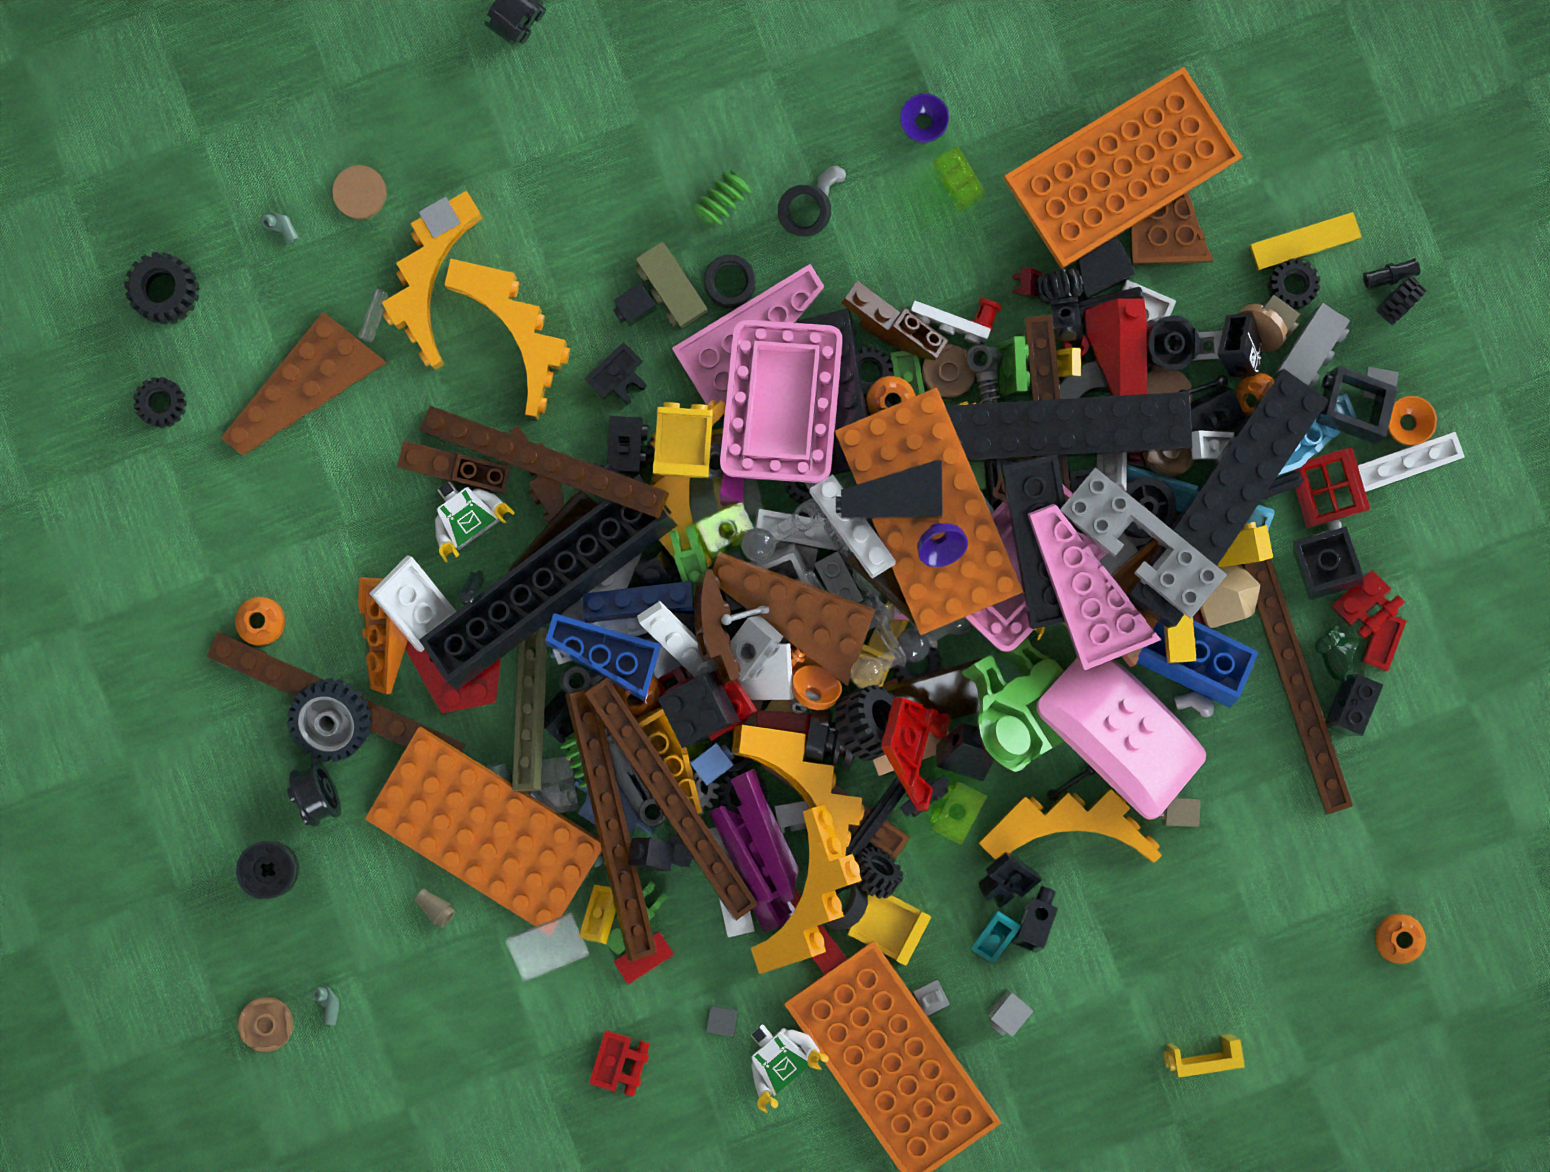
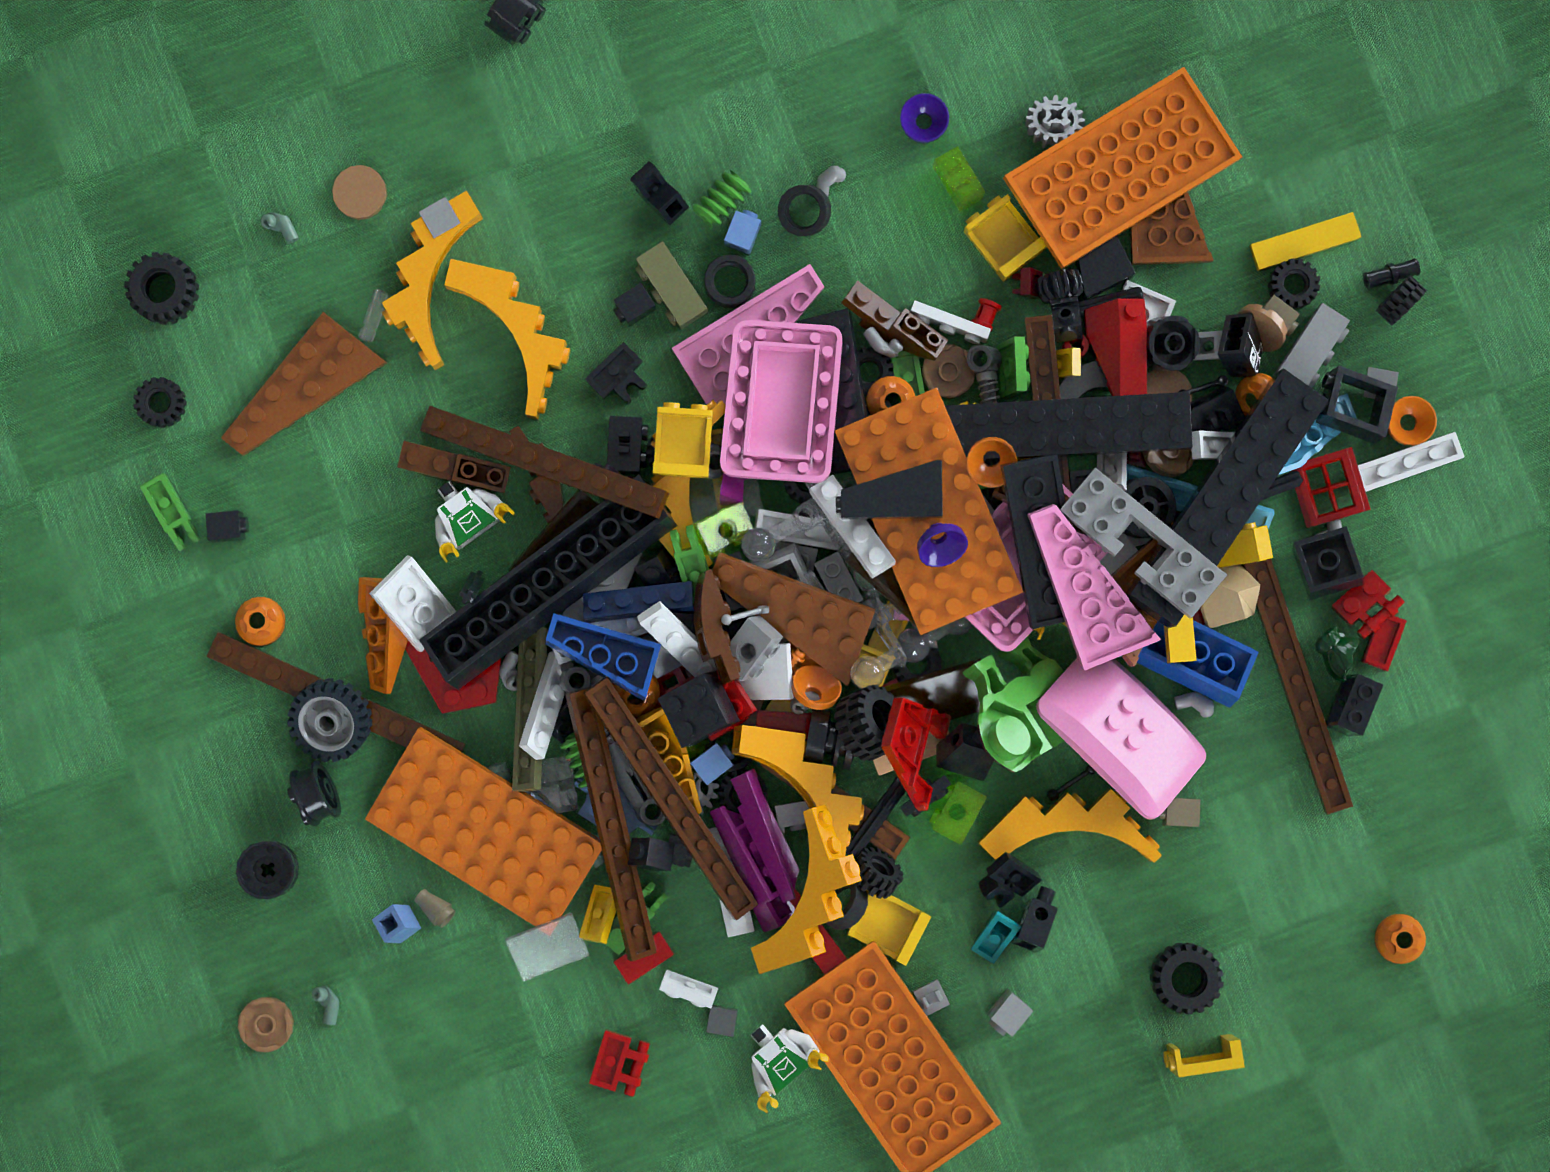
none -> bright green hinge [140,473,200,551]
none -> black brick [205,510,249,543]
none -> medium blue brick [372,904,421,943]
none -> light grey arm [499,650,519,691]
none -> white plate [519,651,574,760]
none -> black brick [630,161,689,225]
none -> white plate [659,970,718,1008]
none -> medium blue brick [724,210,761,255]
none -> light grey arm [863,327,903,358]
none -> yellow panel [964,194,1047,282]
none -> orange piece [966,437,1017,488]
none -> light grey gear [1025,95,1085,148]
none -> black tyre [1150,943,1224,1014]

